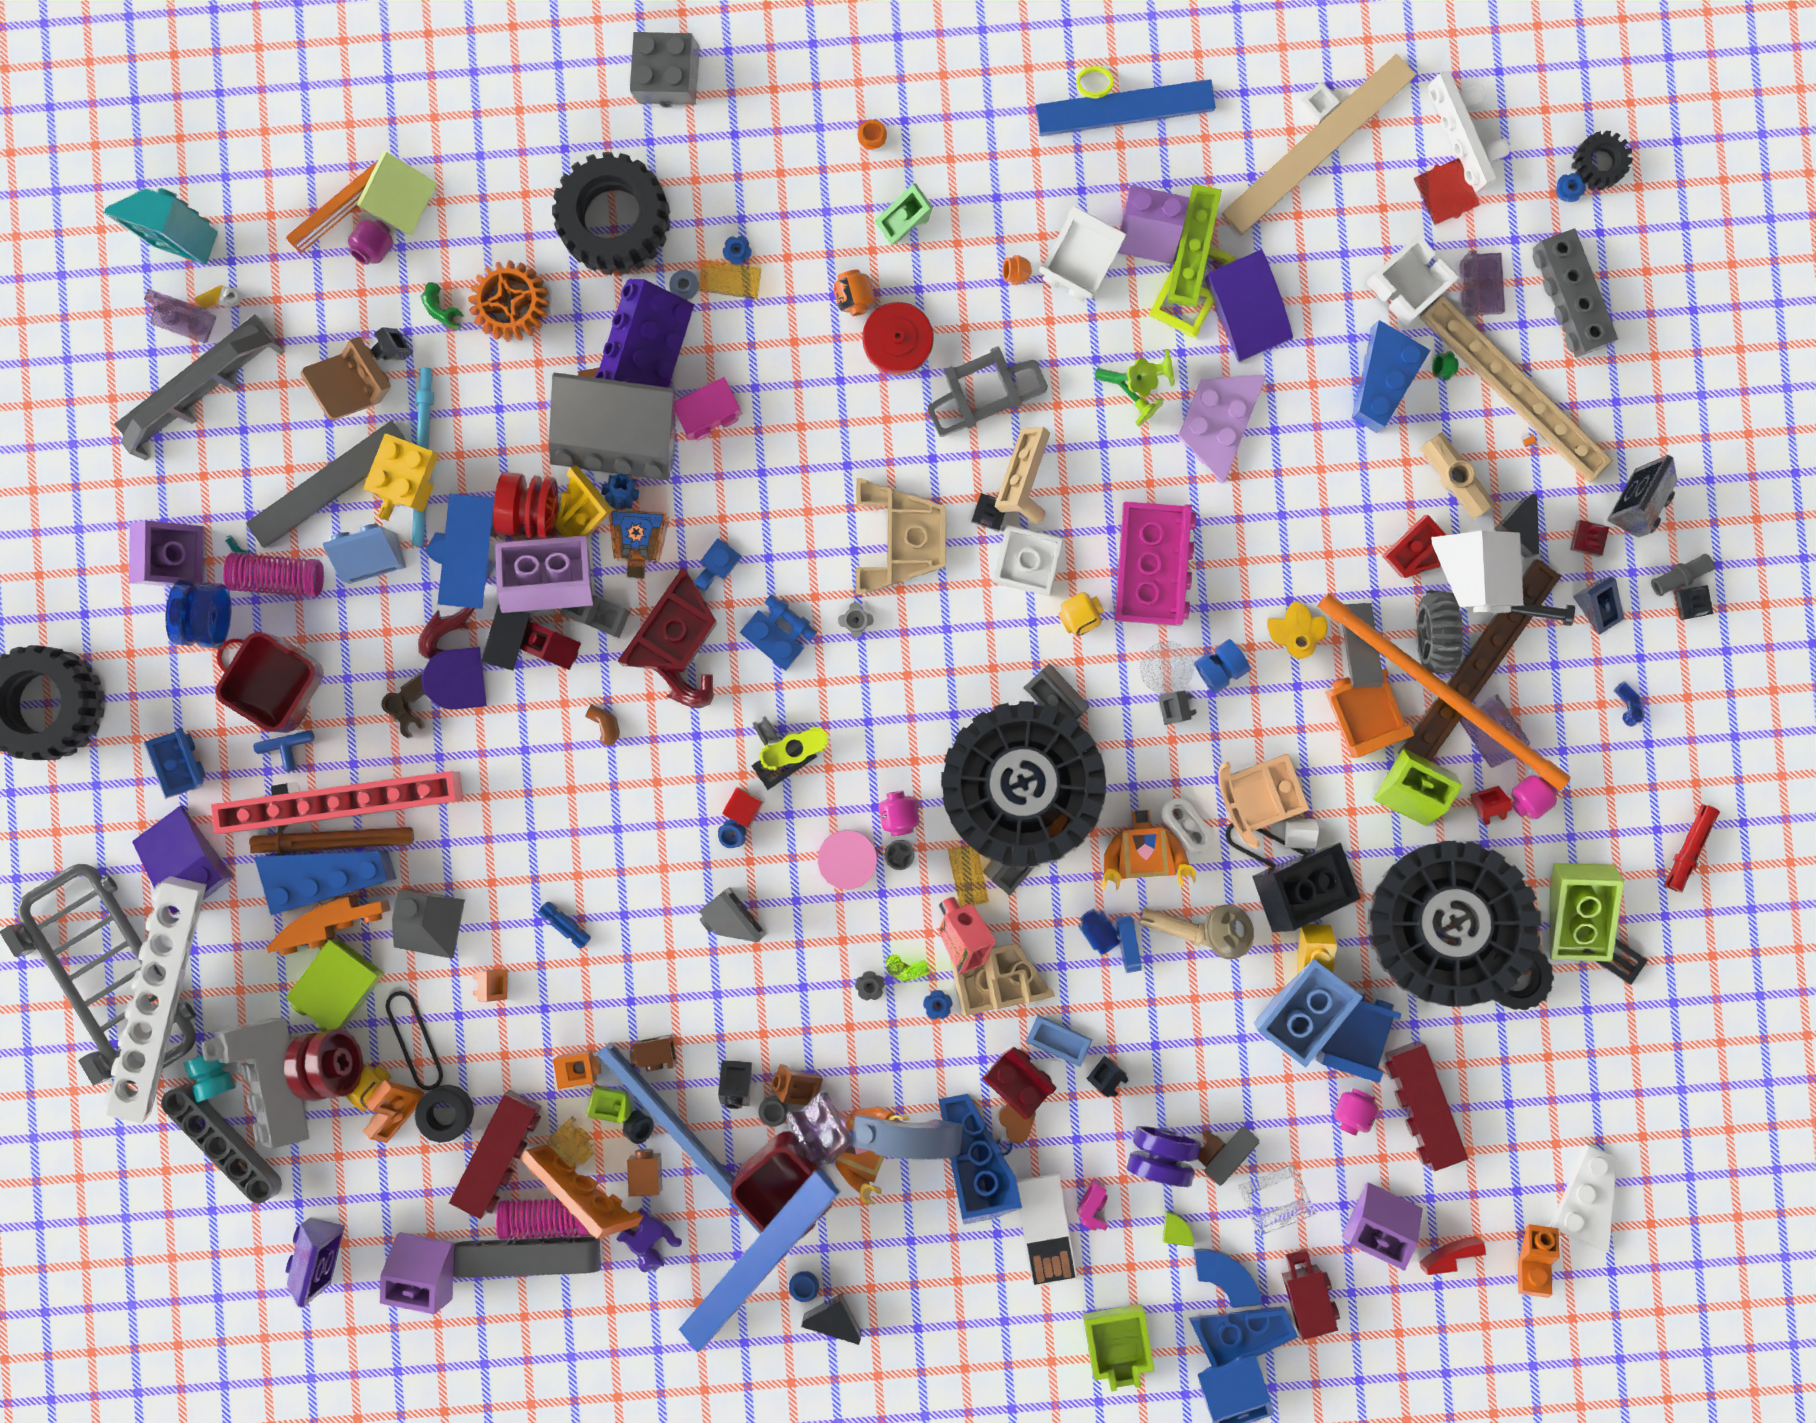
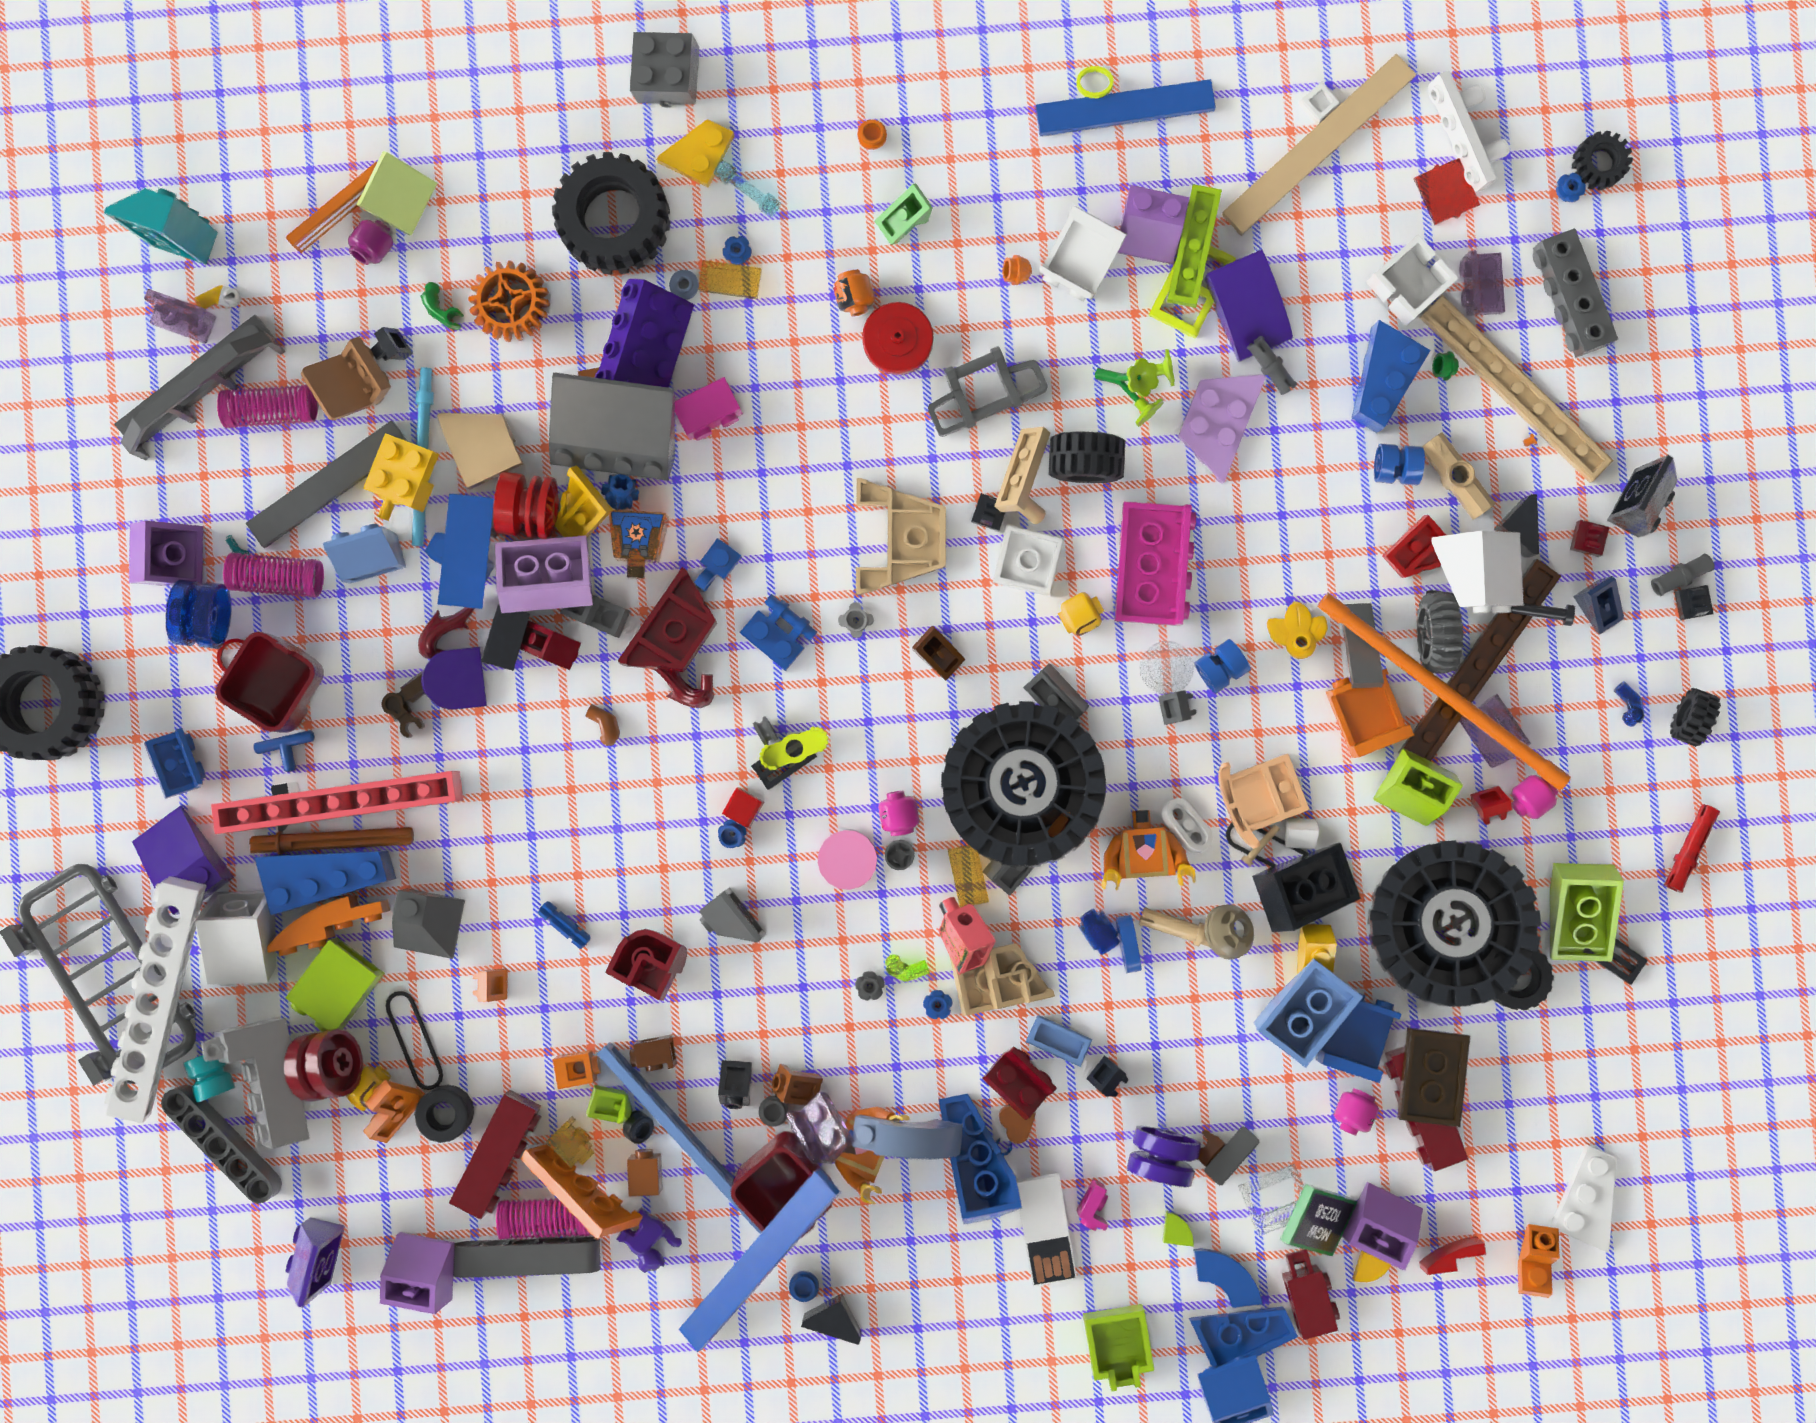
none -> white slope [195,891,276,986]
none -> dark pink piece [217,384,318,428]
none -> tan slope [437,413,524,490]
none -> dark red brick [605,929,687,1001]
none -> yellow wing [656,119,735,188]
none -> clear light blue bar [714,160,781,217]
none -> reddish brown slope [912,625,966,681]
none -> black tyre [1048,431,1126,483]
none -> tan piece [1241,824,1280,867]
none -> dark grey pin [1247,336,1297,395]
none -> tile [1280,1184,1357,1257]
none -> yellow tile [1352,1250,1391,1283]
none -> blue wheel [1373,443,1425,486]
none -> dark brown tile [1397,1027,1470,1127]
none -> black tyre [1670,688,1721,747]

